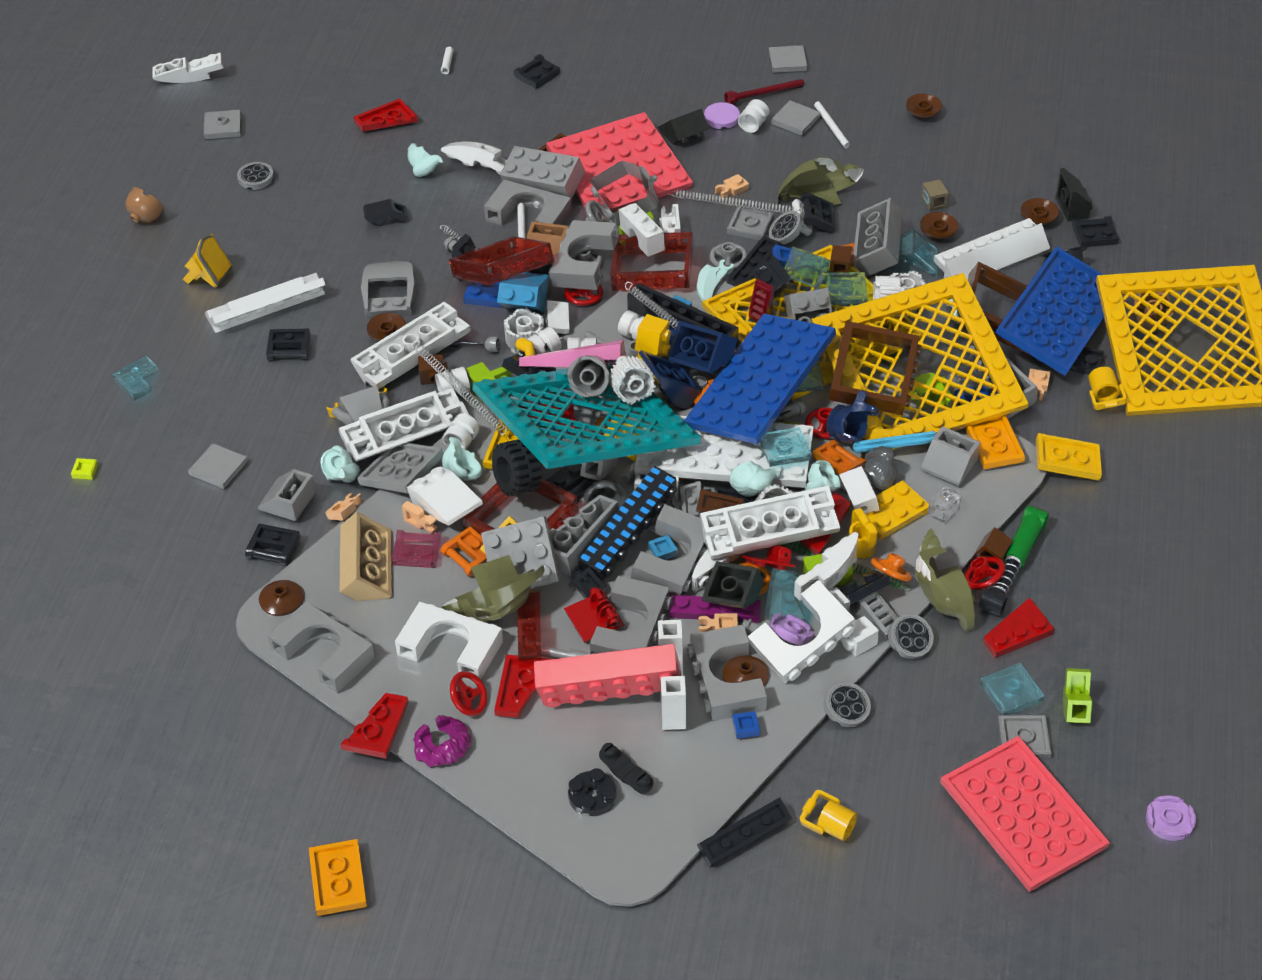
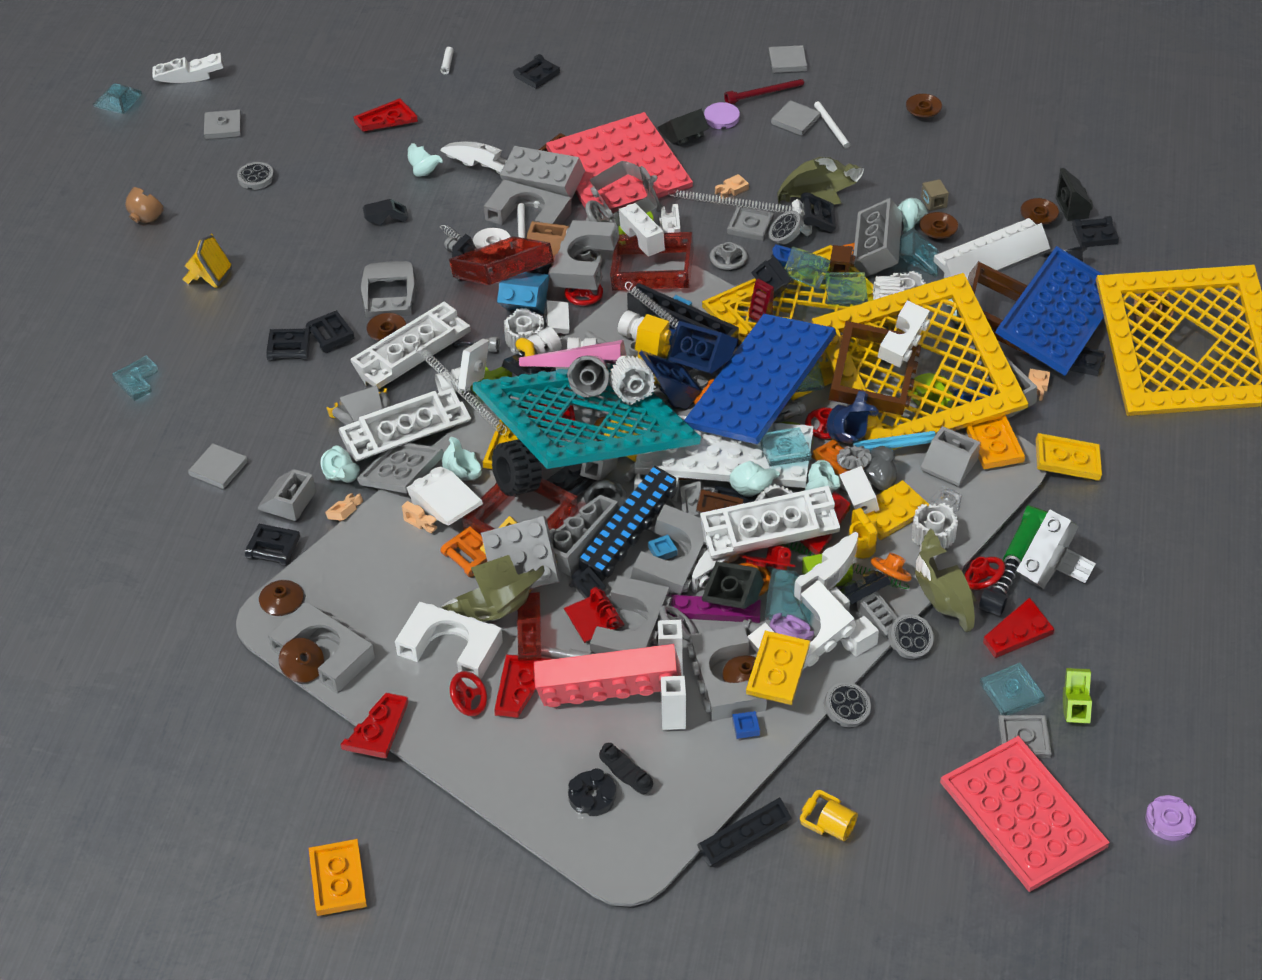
neon yellow tile [71,458,99,480] -> none
white slope [205,272,325,333] -> none
tan slope [339,512,392,601] -> none
clear pink plate [391,530,441,568] -> none
magenta piece [413,715,472,768] -> none
reddish brown brick [418,354,448,385] -> none
white wheel [442,413,480,449] -> none
blue plate [463,275,502,308] -> none
light aqua piece [696,259,734,301] -> none
light nougat plate [699,613,738,633] -> none
black plate [727,236,780,287] -> none
white wheel [738,99,769,133] -> none
light grey slope [784,288,832,323] -> none
reddish brown brick [974,527,1012,567] -> none
yellow piece [1088,367,1127,410] -> none
none -> clear light blue slope [93,83,142,114]
none -> reddish brown dish [278,638,324,683]
none -> black plate [306,310,355,353]
none -> white plate [458,338,489,390]
none -> white dish [473,228,511,254]
none -> light grey piece [660,605,696,641]
none -> yellow plate [746,630,810,705]
none -> light grey gear [837,445,872,469]
none -> white arch [877,300,930,368]
none -> light aqua hair [898,198,928,233]
none -> white brick [912,503,958,549]
none -> piece [1016,509,1096,589]

